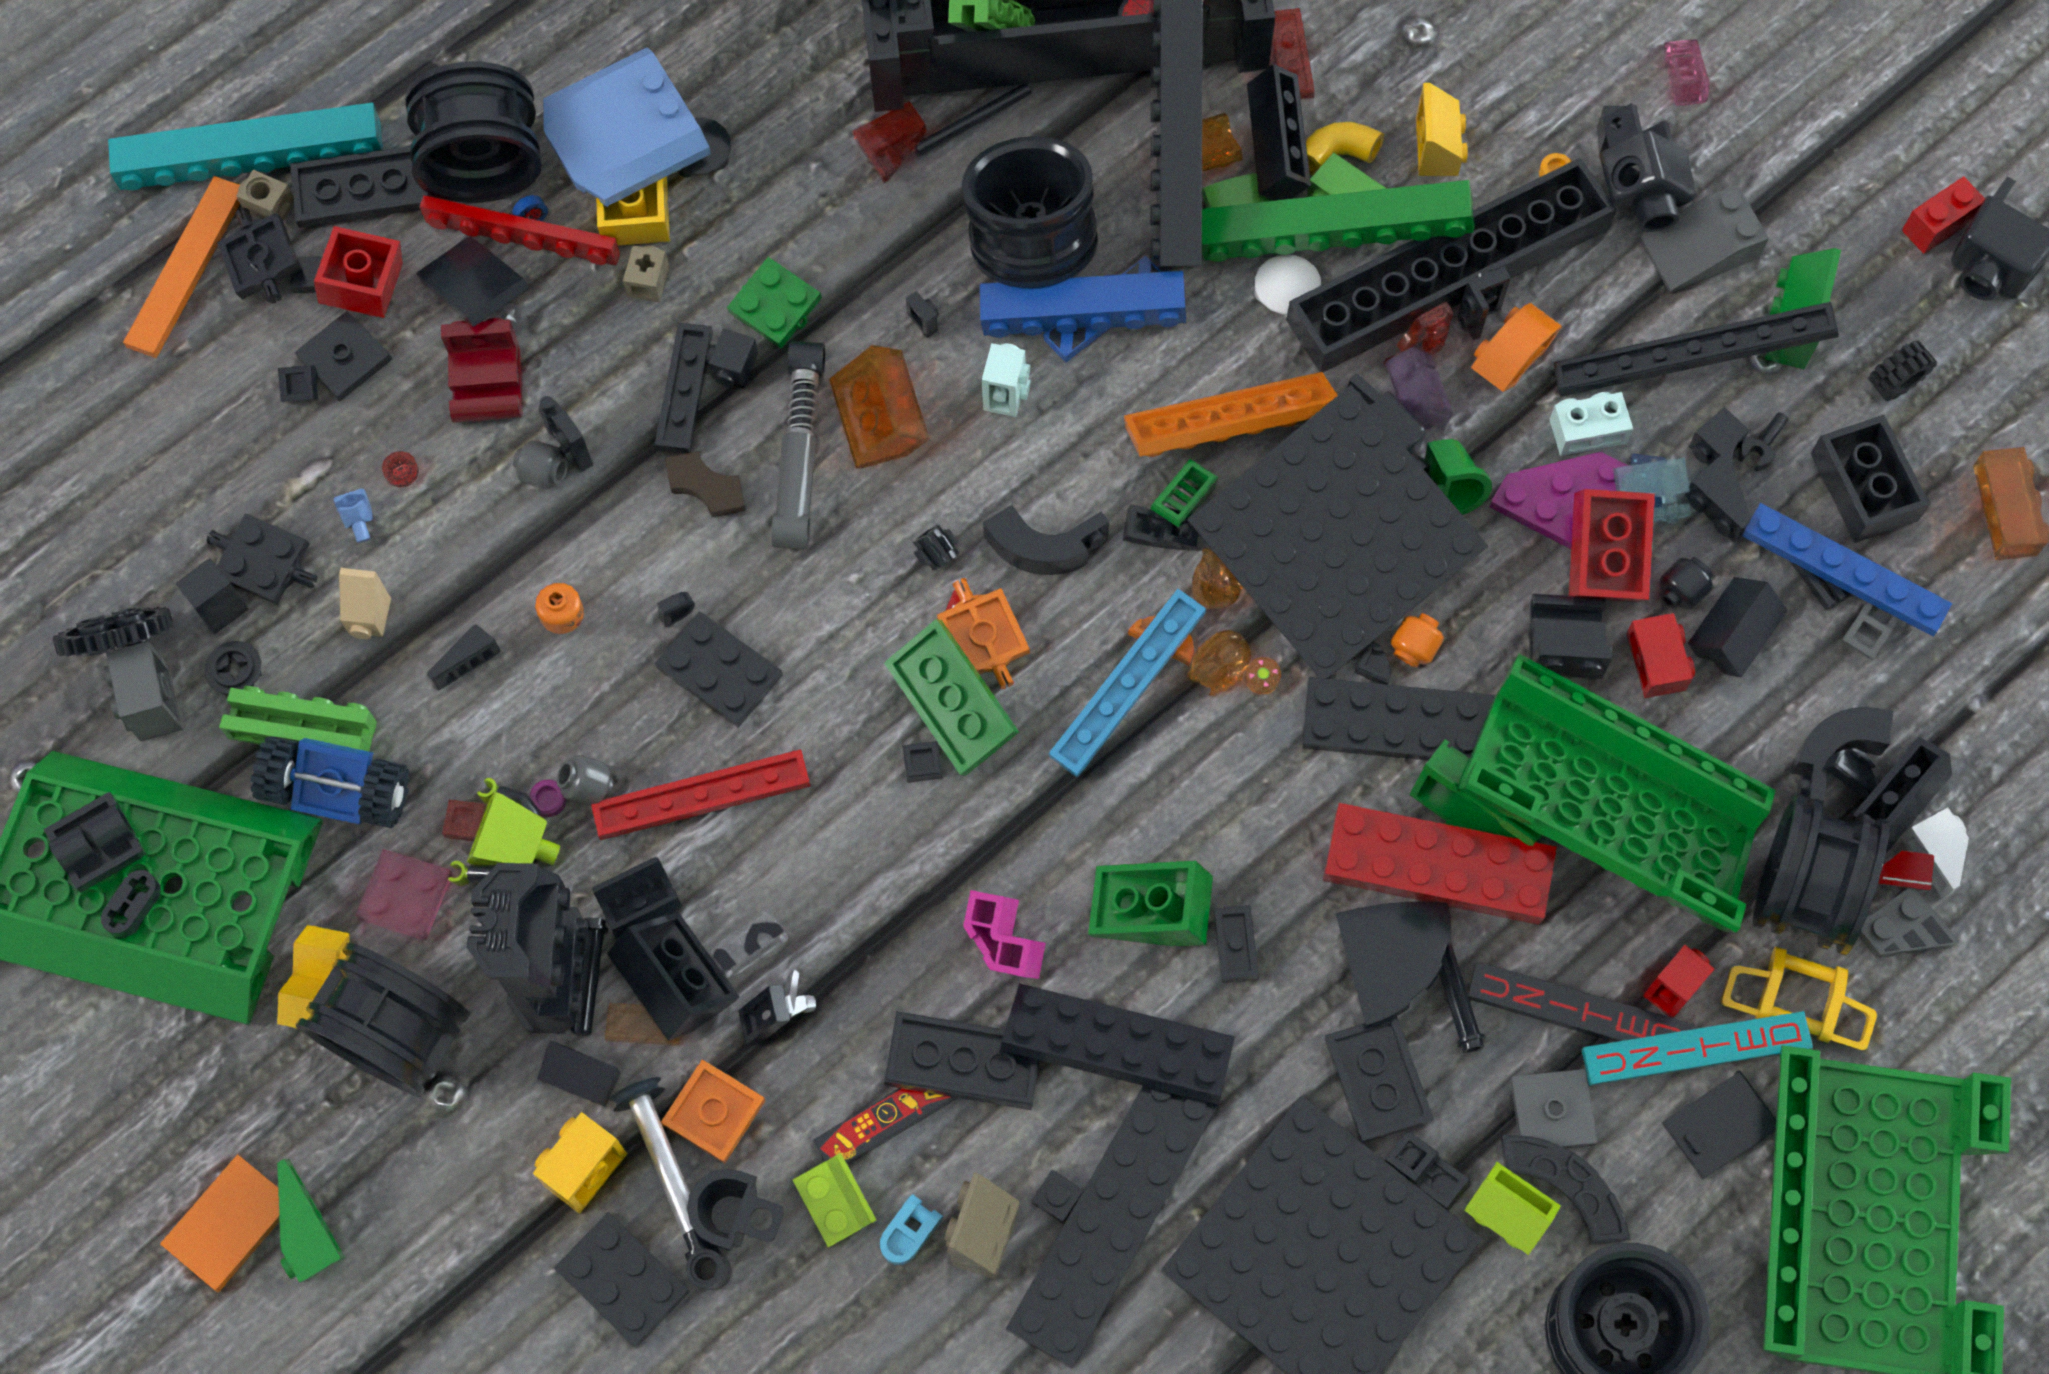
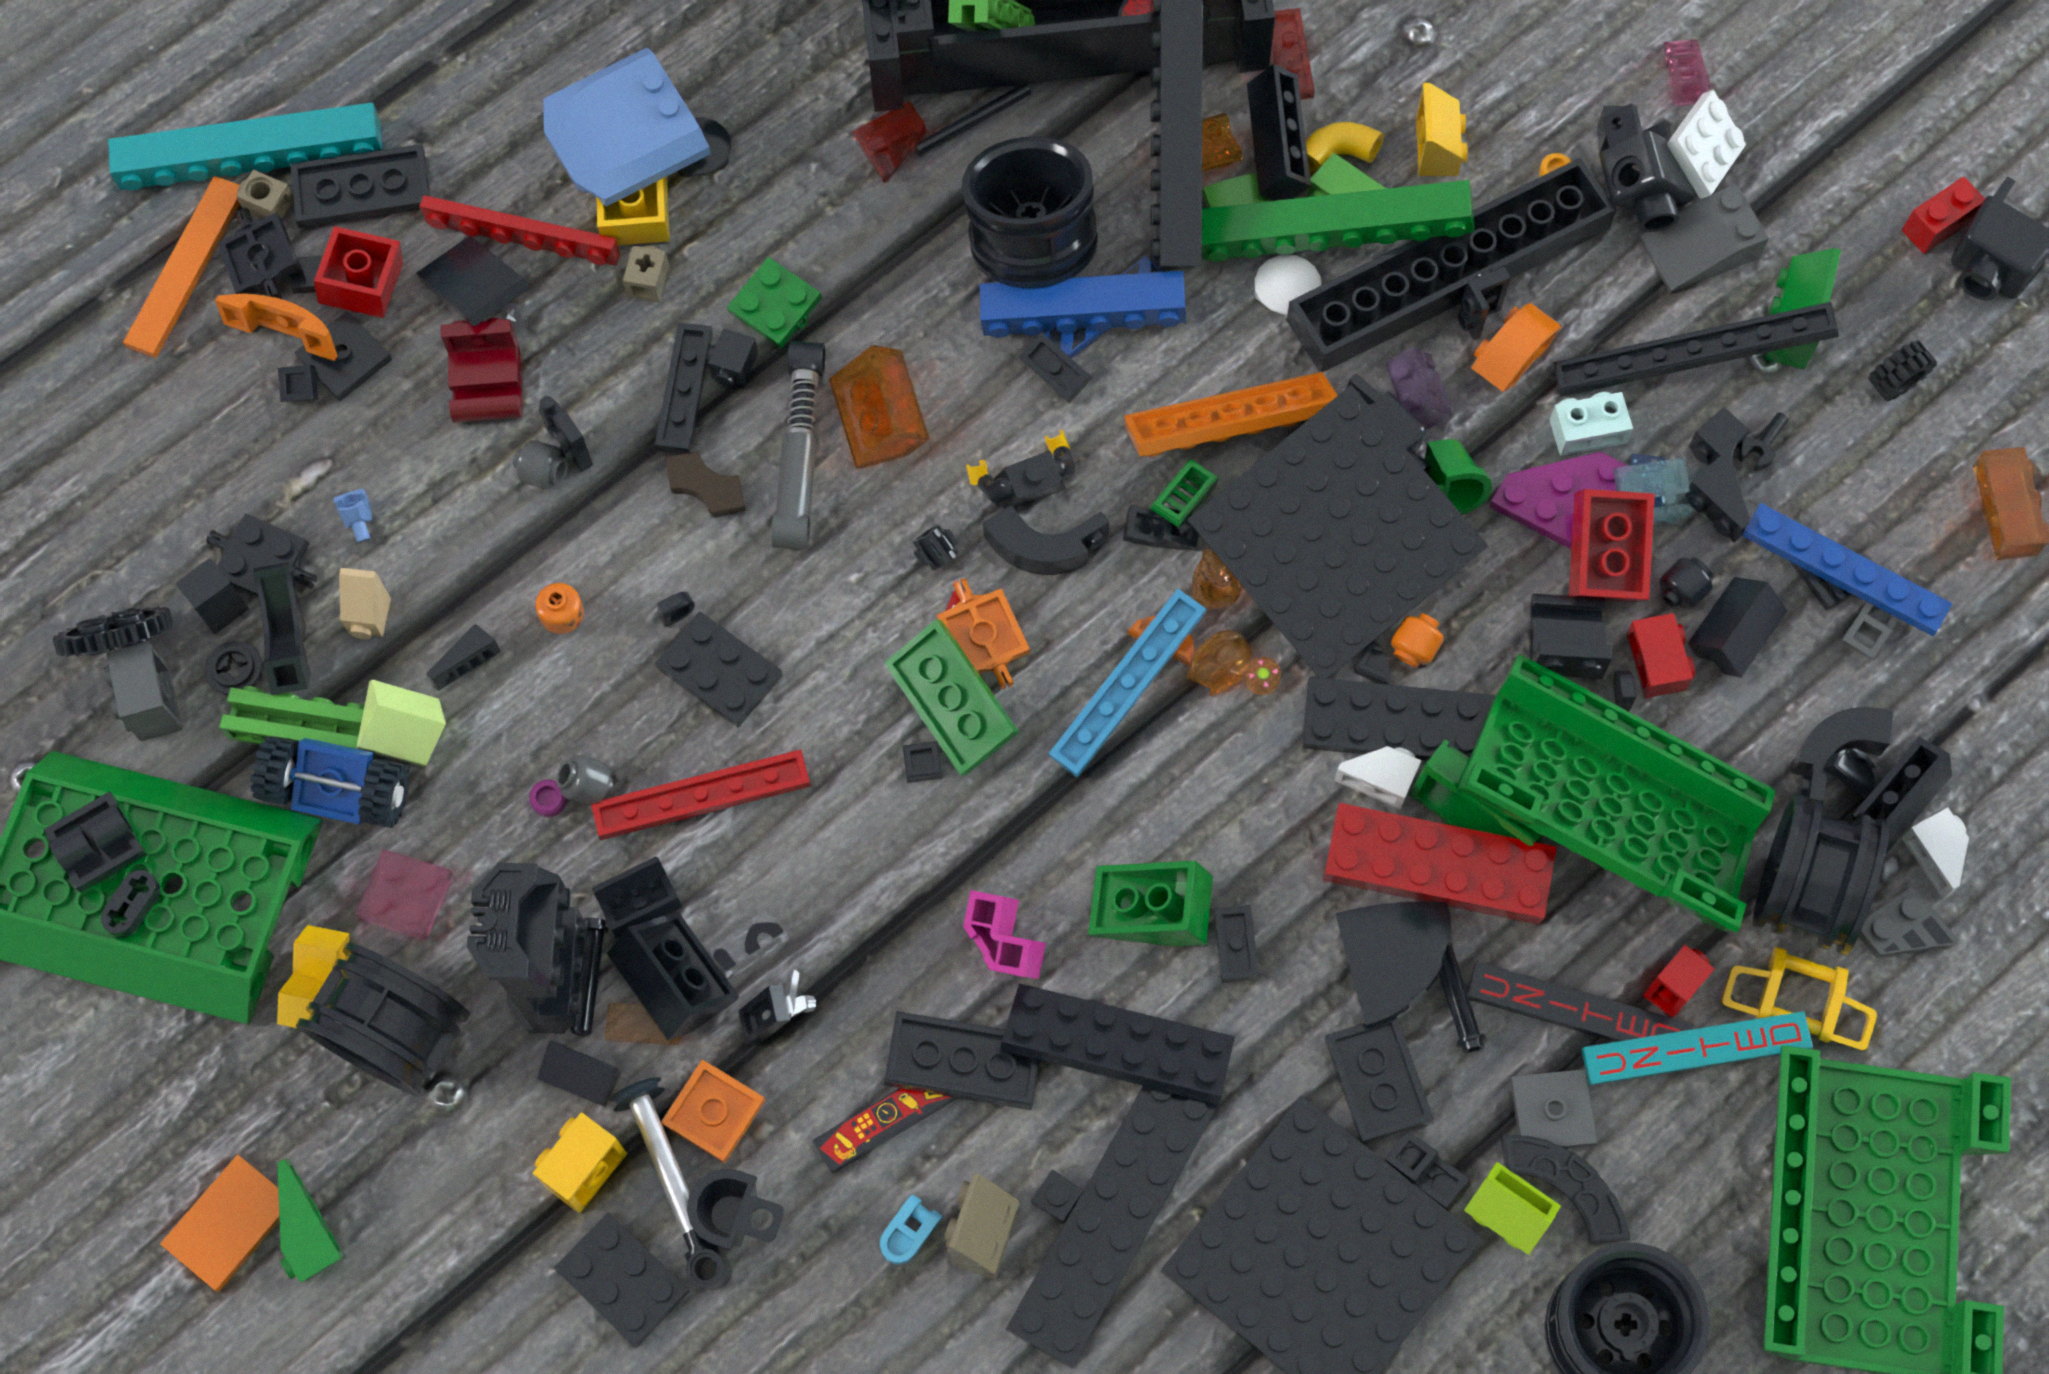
clear red tile [382,451,419,487] -> none
black wheel [405,61,542,203] -> none
clear red plate [442,799,486,841] -> none
lime torso [448,778,560,886] -> none
blue tile [512,195,548,221] -> none
lime plate [792,1153,877,1247] -> none
black plate [906,291,939,338] -> none
light aqua brick [982,343,1031,417] -> none
clear red wing [1383,302,1454,374] -> none
black container [1662,1070,1776,1180] -> none
black brick [1810,415,1930,543] -> none
red sticker [1878,850,1934,890] -> none
none -> orange slope [215,294,338,361]
none -> black arch [253,562,311,695]
none -> yellowish green slope [356,680,446,767]
none -> black torso [966,430,1076,509]
none -> black plate [1018,332,1092,404]
none -> white slope [1334,746,1421,809]
none -> black tile [1613,670,1637,712]
none -> white plate [1667,90,1746,199]

